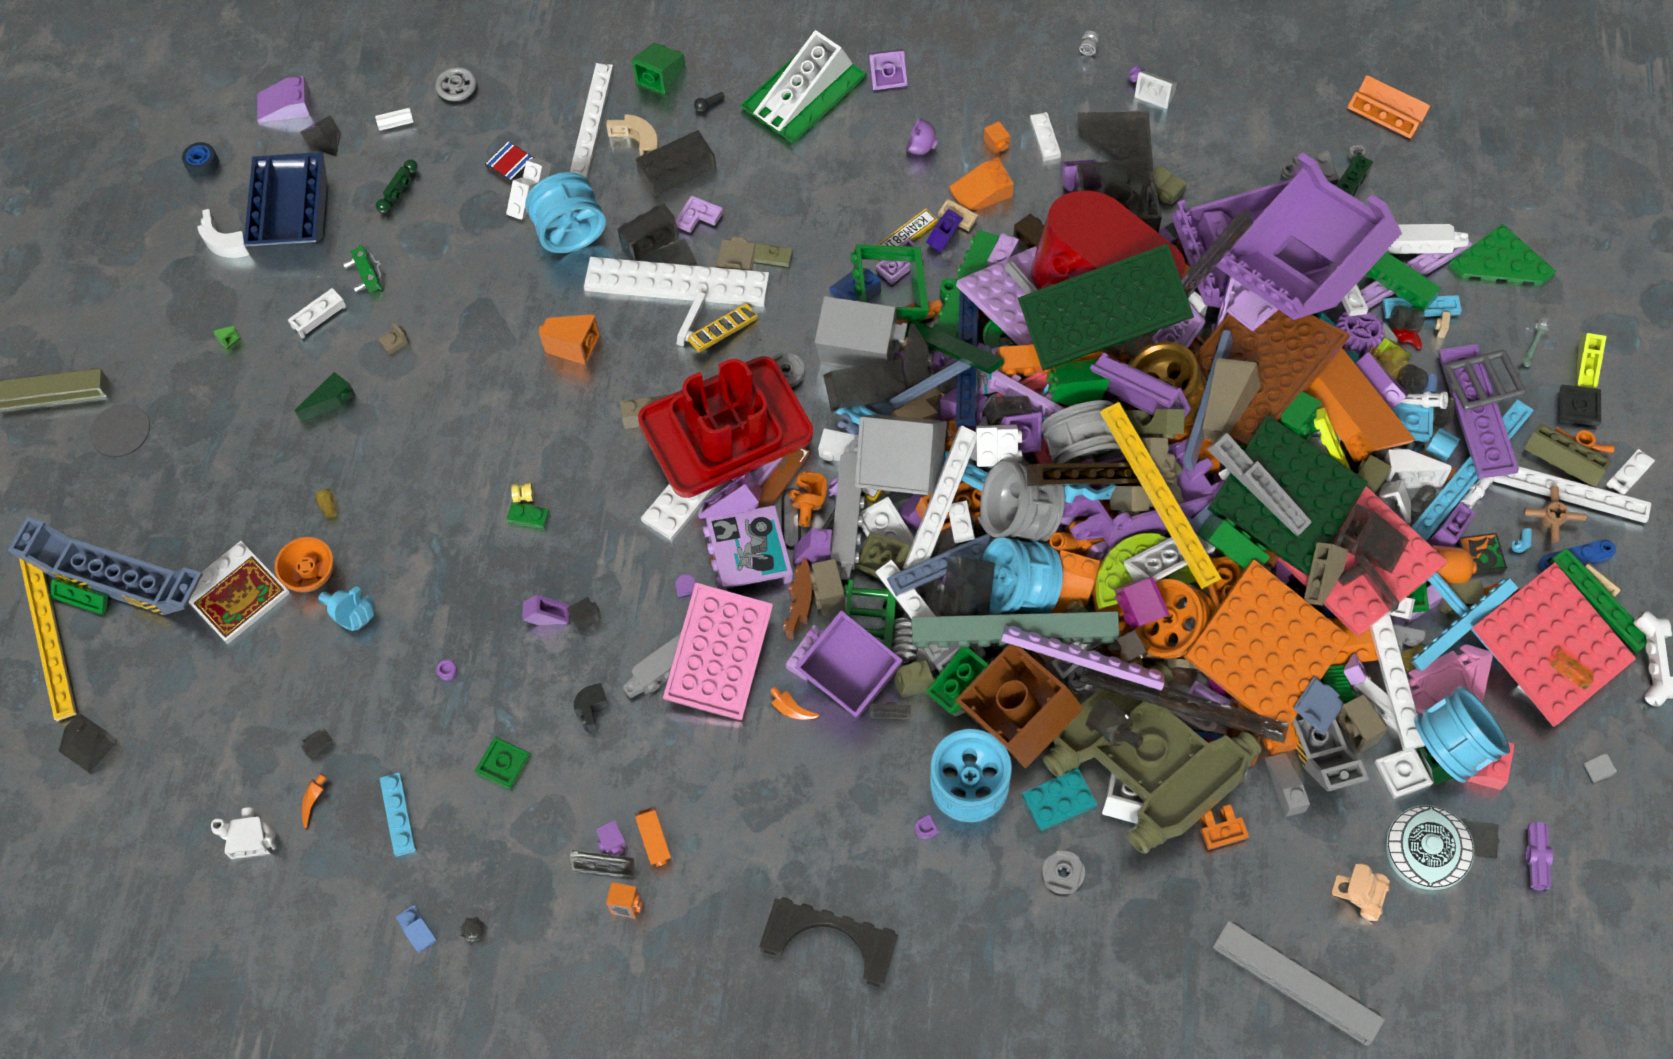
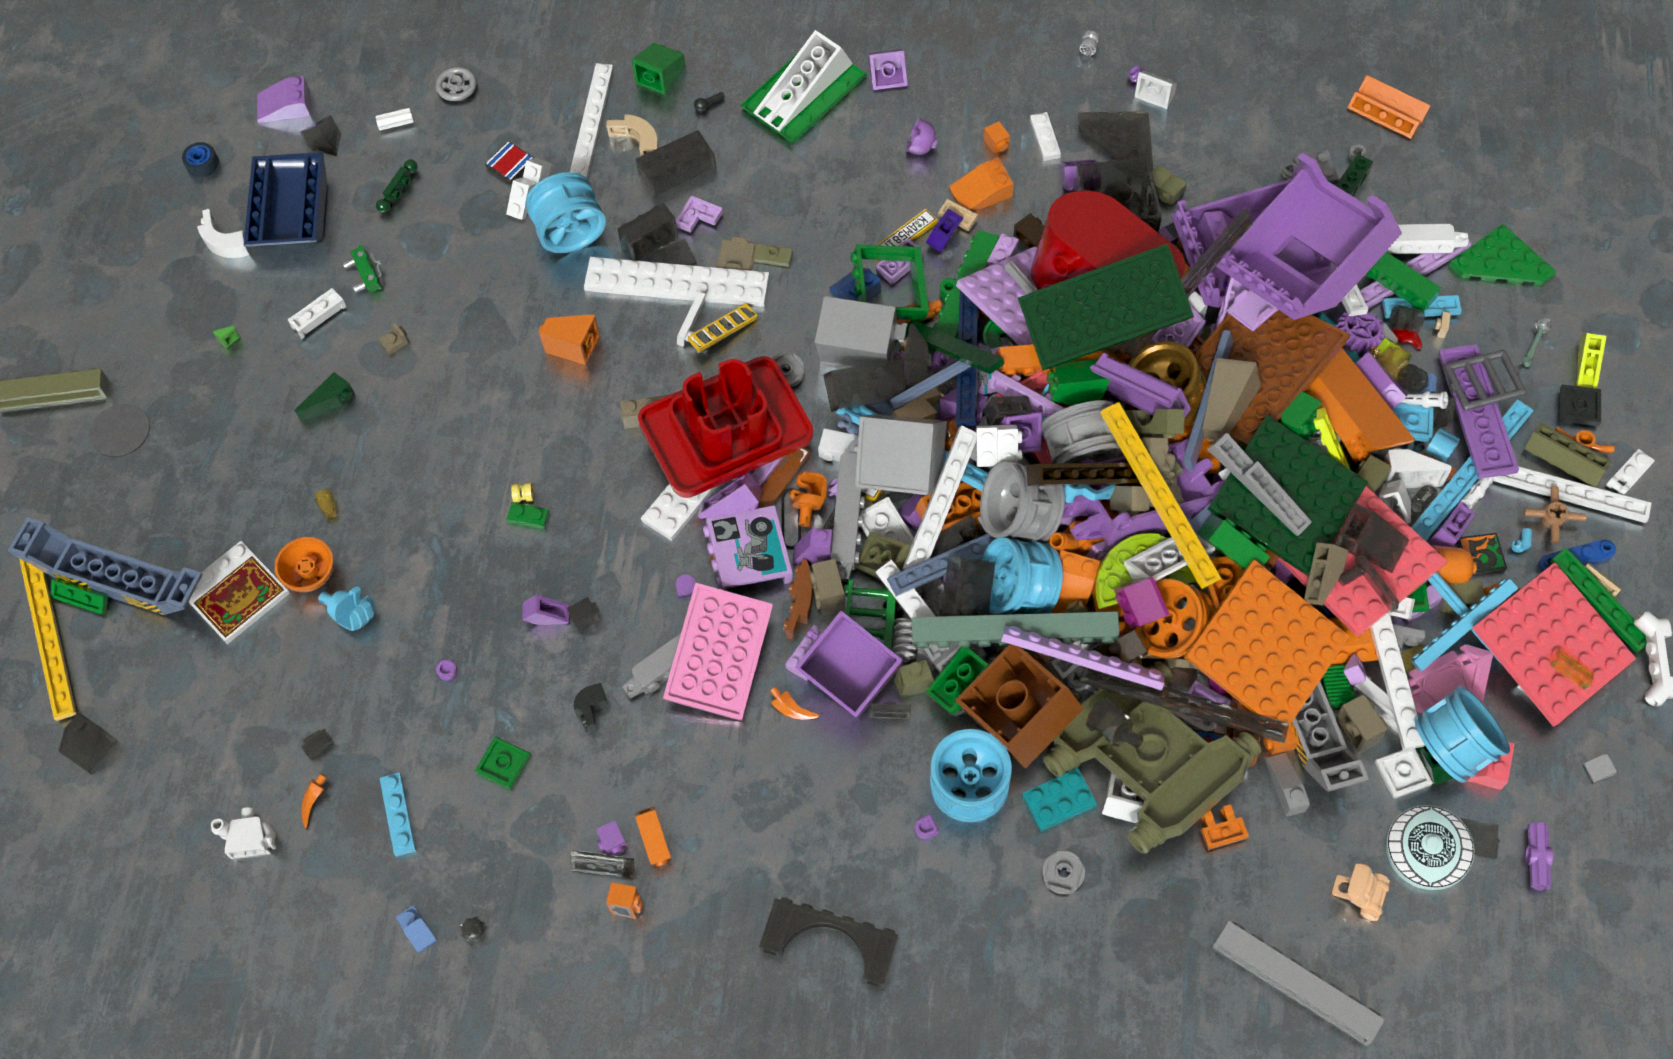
white plate [948,501,975,543] -> none
sand blue piece [1293,676,1344,735] -> none

